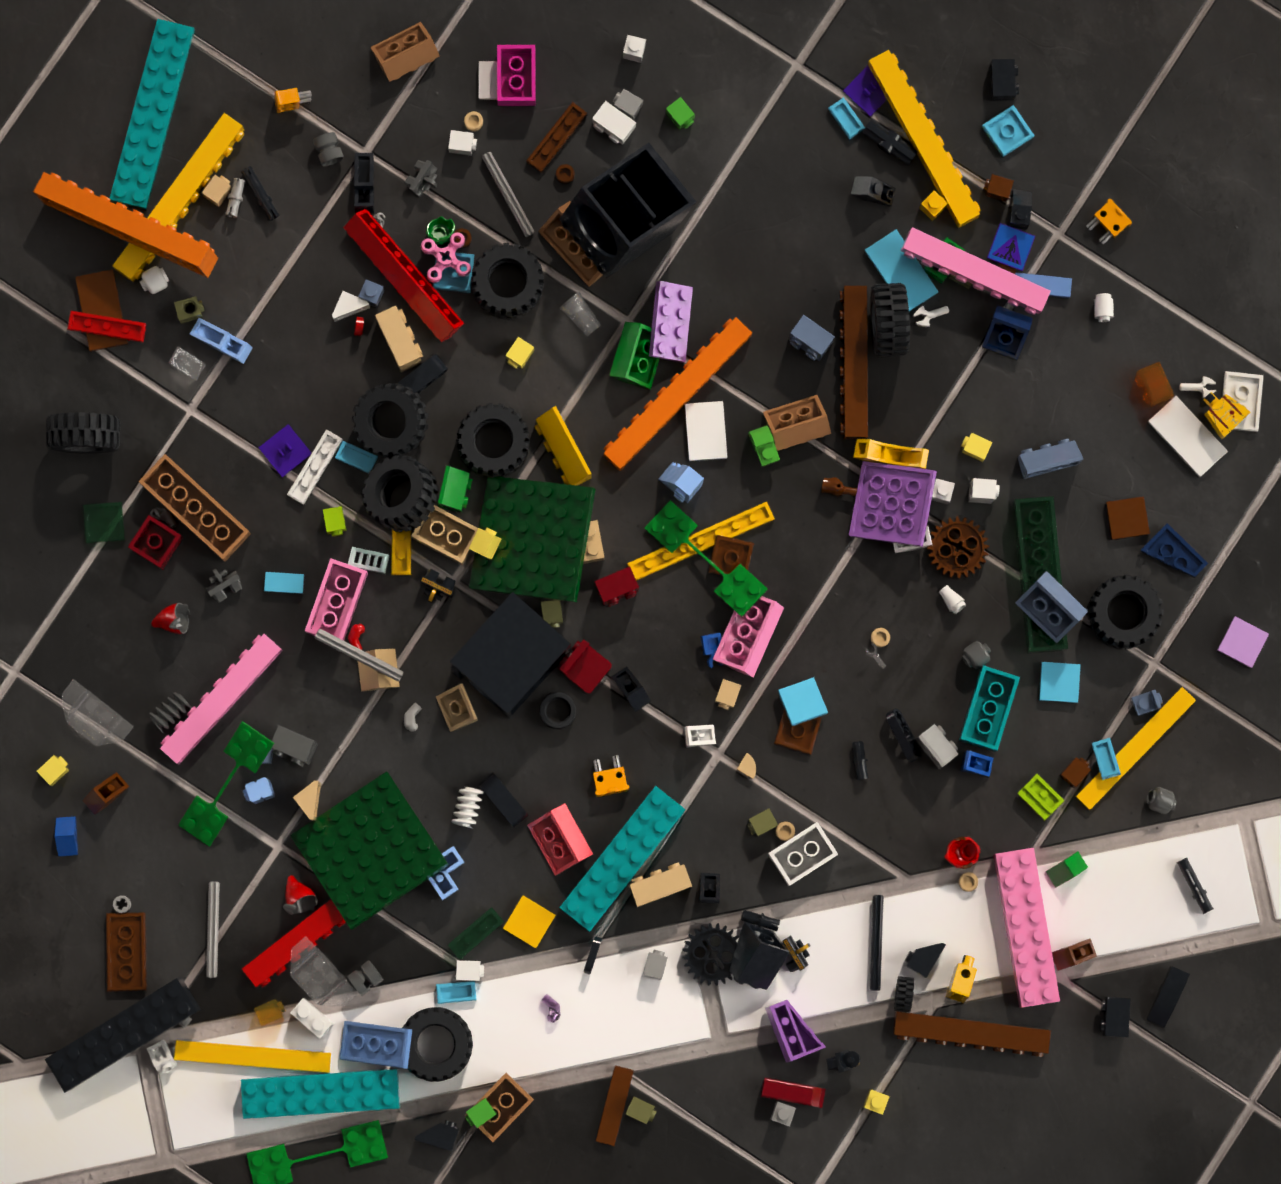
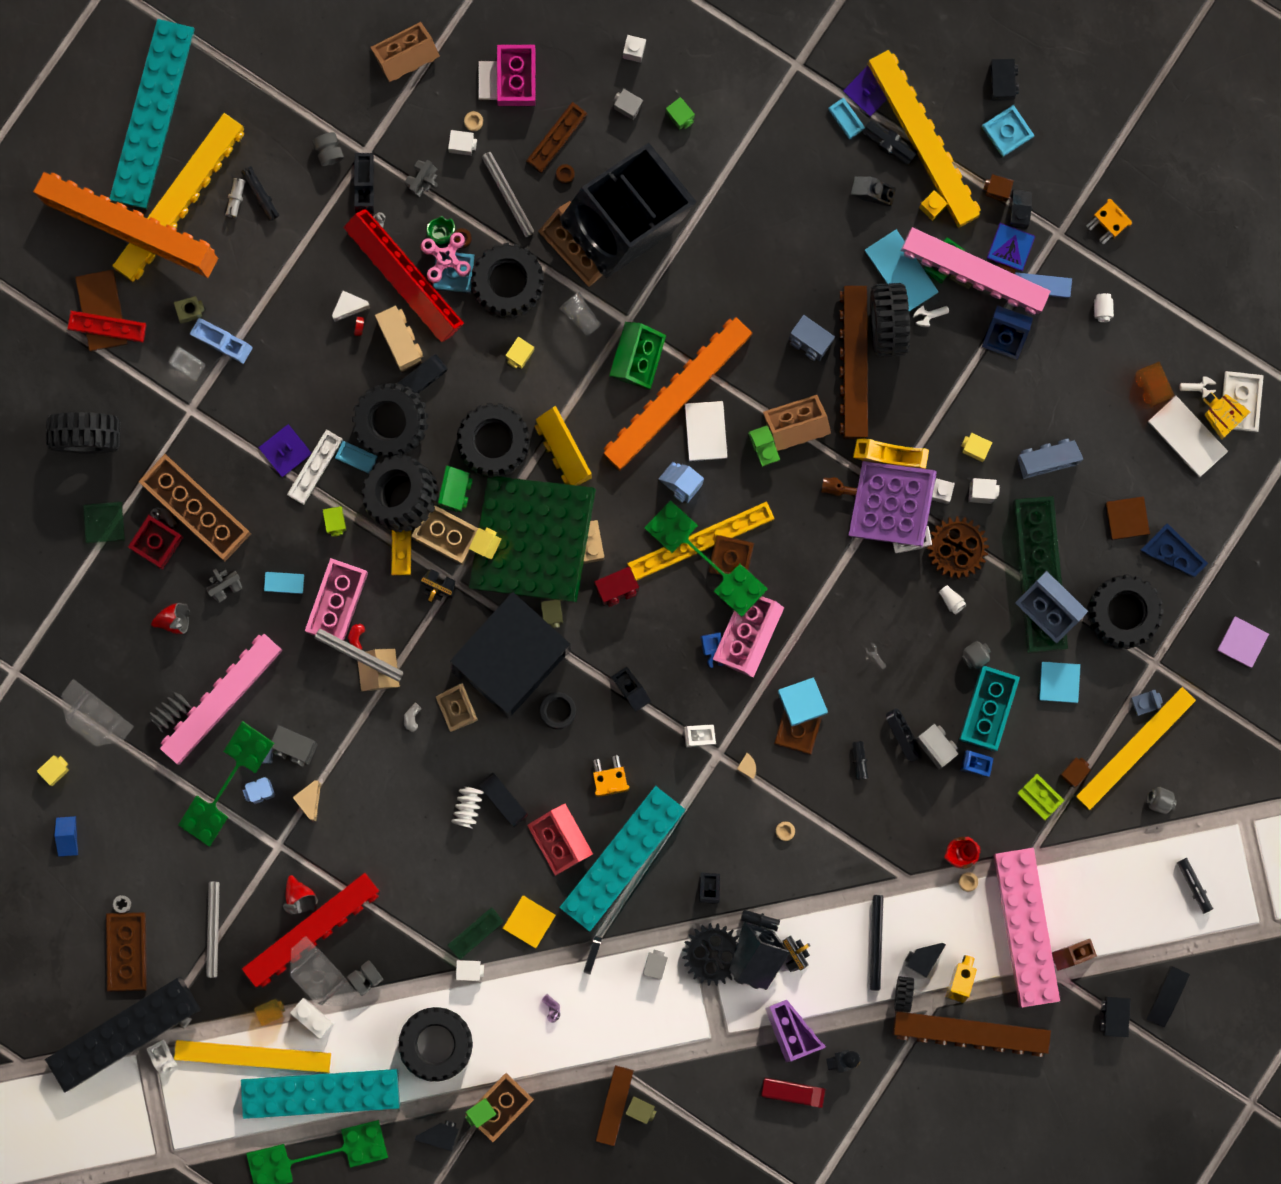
reddish brown slope [82,772,129,815] -> none
white head [139,266,169,294] -> none
tan brick [202,175,232,207] -> none
light orange piece [274,88,312,113] -> none
dark green plate [290,771,449,930] -> none
medium blue tile [340,1021,412,1069] -> none
light aqua slope [348,547,389,574] -> none
sand blue brick [358,279,385,308] -> none
light blue brick [429,846,464,900] -> none
medium azure tile [436,981,477,1004] -> none
dark red bracket [559,639,612,693] -> none
white brick [592,101,636,145] -> none
tan brick [629,862,692,907] -> none
plate [649,281,693,363] -> none
tan brick [715,679,741,710] -> none
olive brick [747,809,778,837] -> none
white brick [768,822,838,886] -> none
light grey brick [770,1101,796,1127] -> none
light yellow brick [863,1089,890,1115] -> none
tan tile [871,628,890,647] -> none
green slope [1045,851,1088,888] -> none
medium azure tile [1092,738,1121,780] -> none

